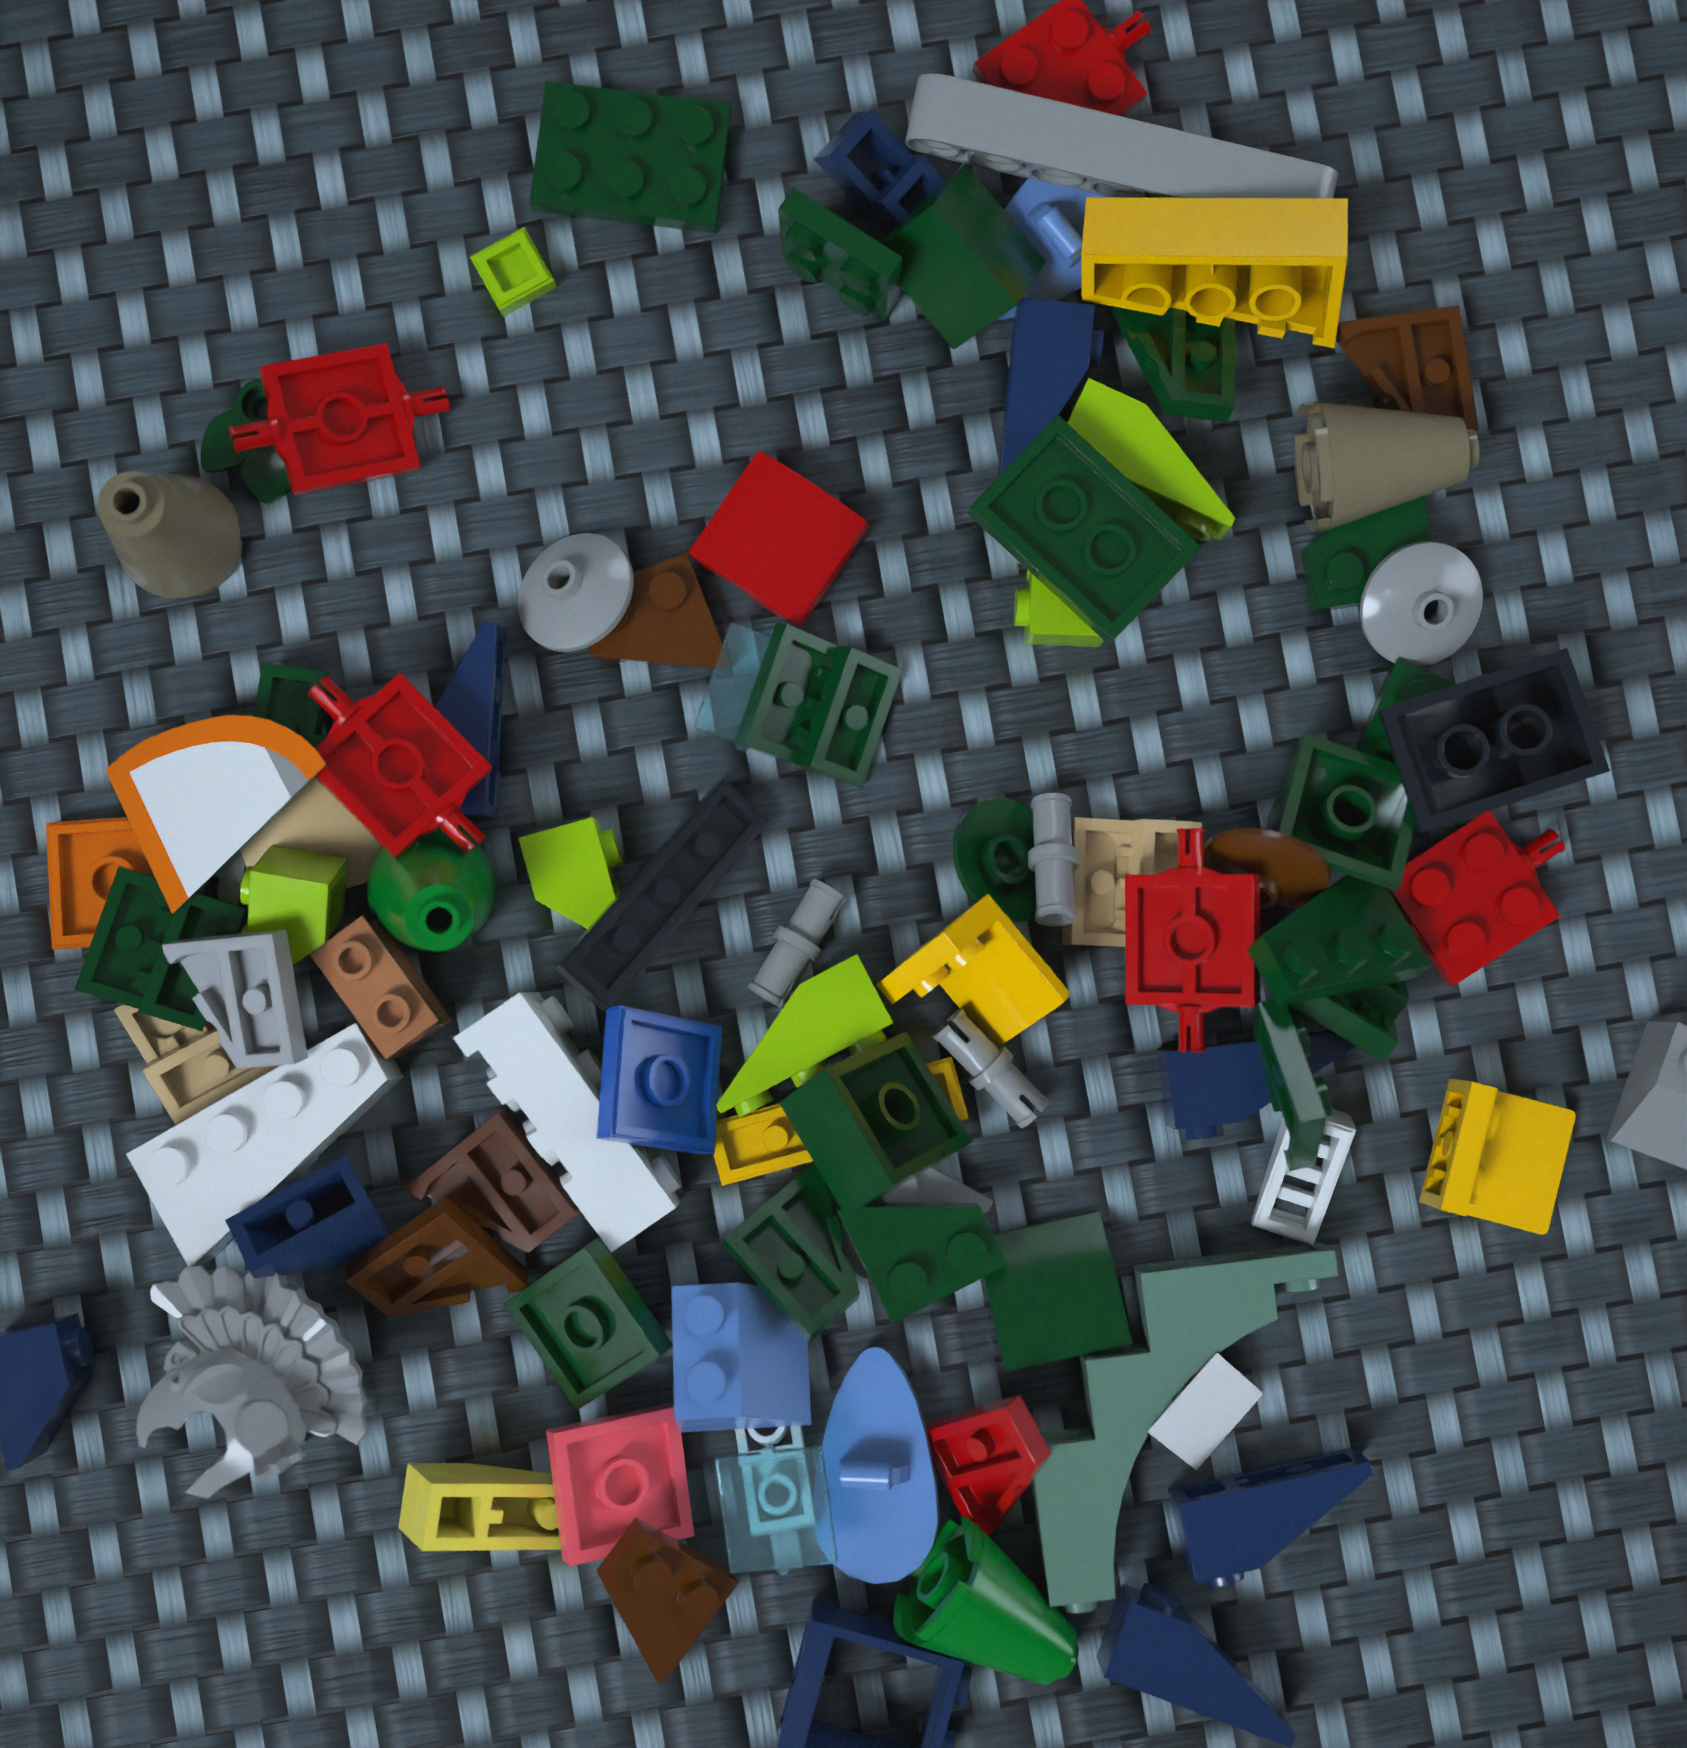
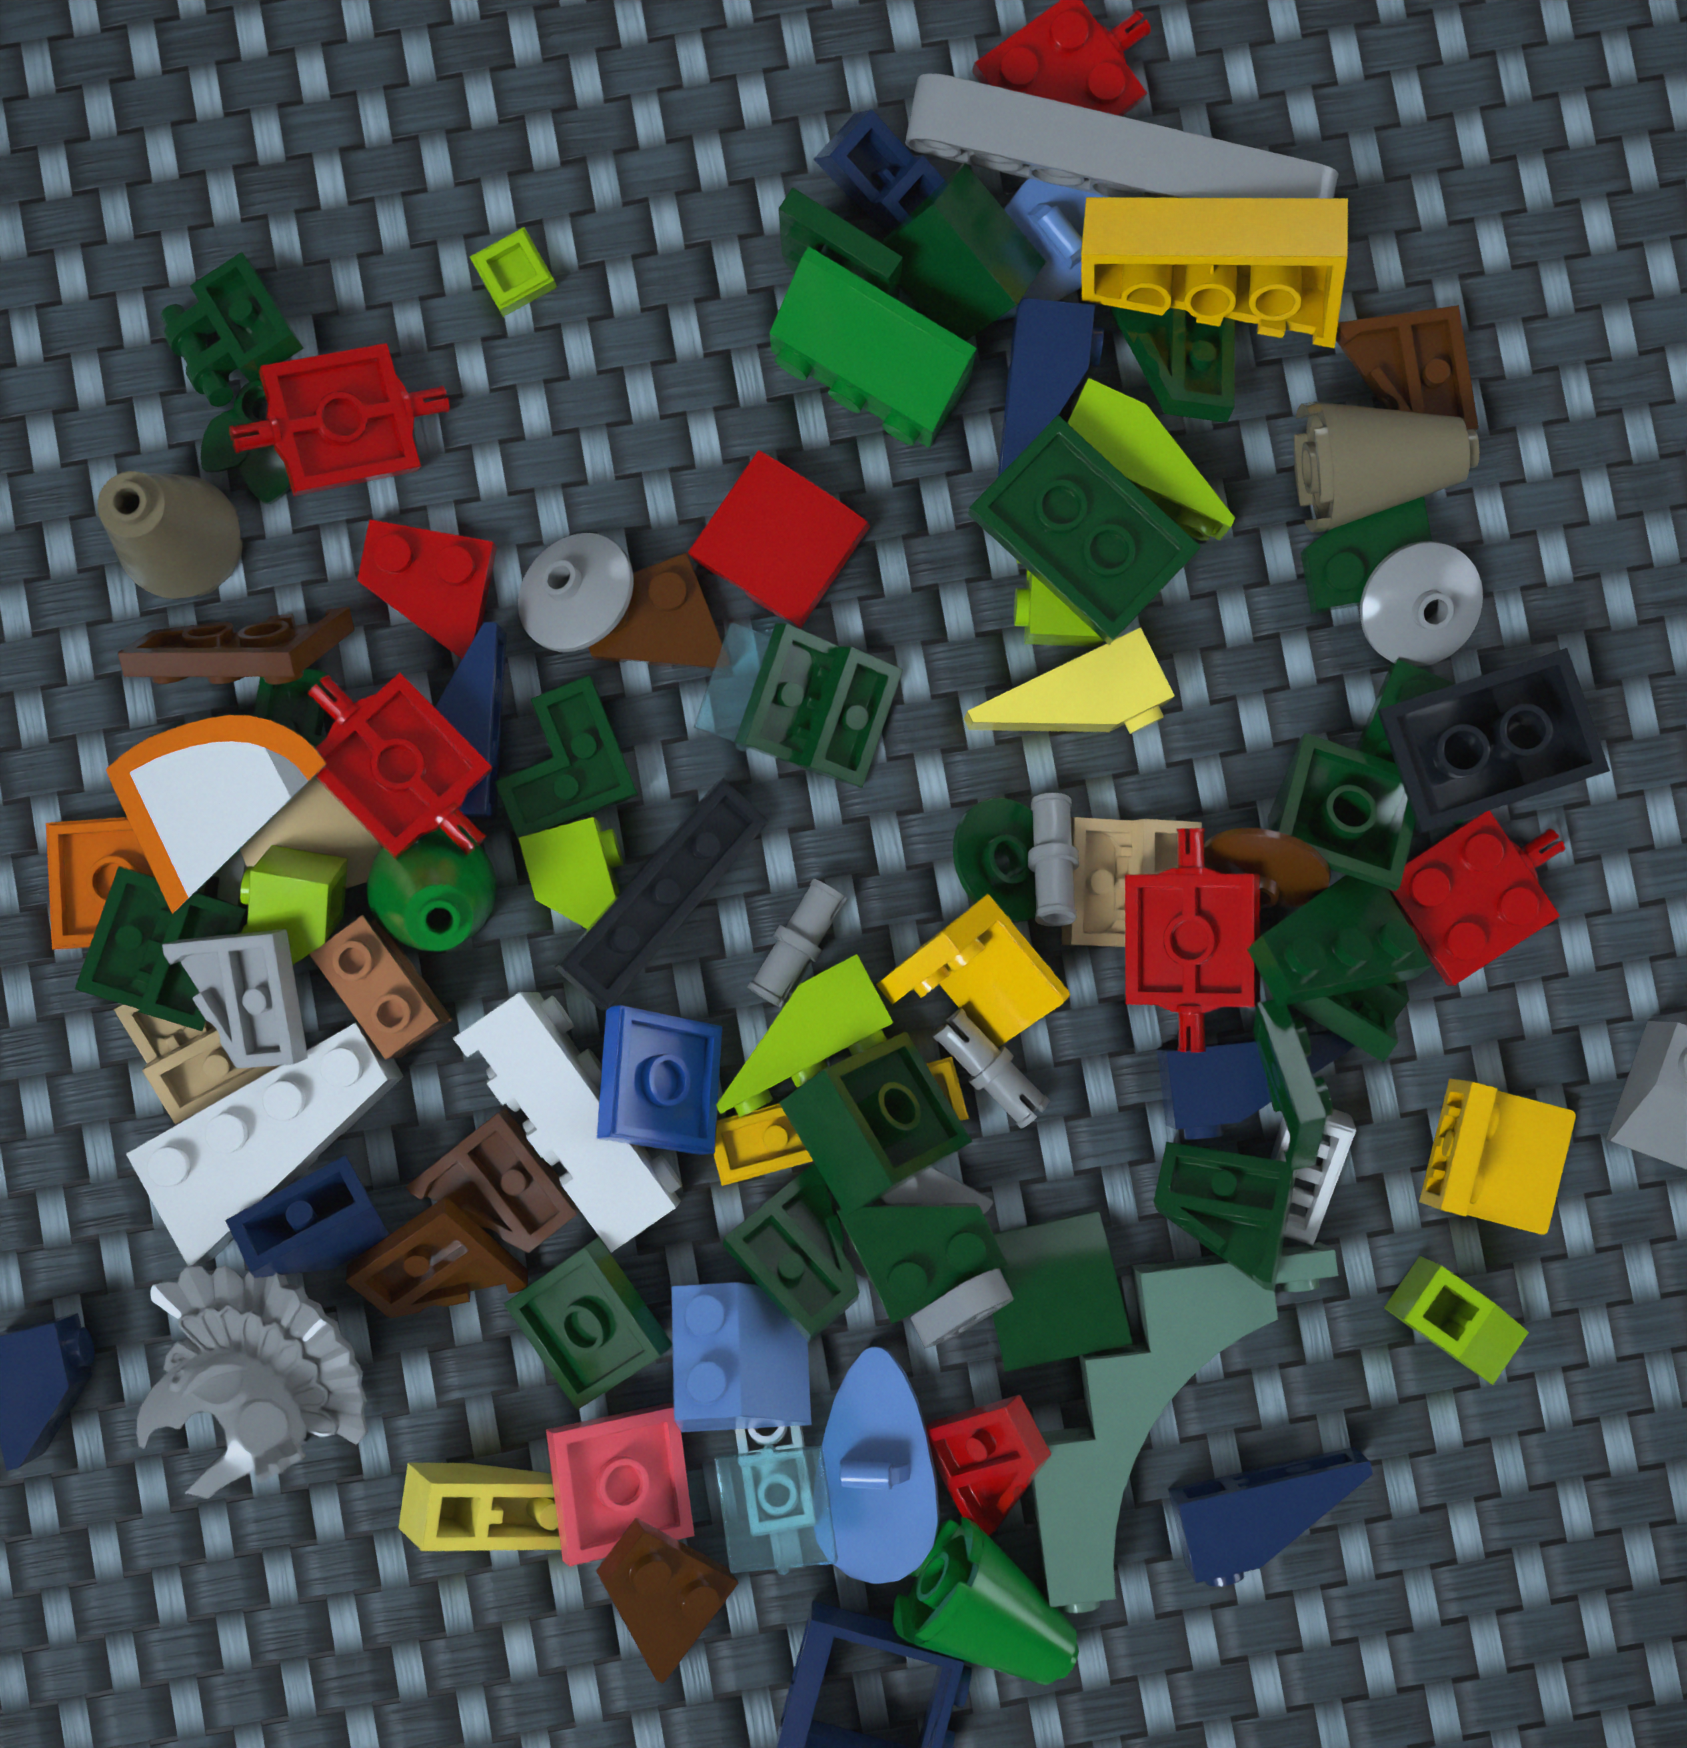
dark green plate [530,81,732,234] -> none
dark blue slope [1096,1583,1296,1748] -> none
white sticker [1148,1353,1263,1470] -> none
none -> reddish brown wing [118,607,355,684]
none -> dark green plate [161,252,304,407]
none -> red wing [357,519,497,659]
none -> dark green plate [495,675,639,841]
none -> green slope [769,246,977,448]
none -> light grey beam [911,1269,1014,1349]
none -> light yellow slope [964,627,1175,734]
none -> dark green wing [1153,1142,1297,1291]
none -> lime slope [1384,1256,1529,1385]

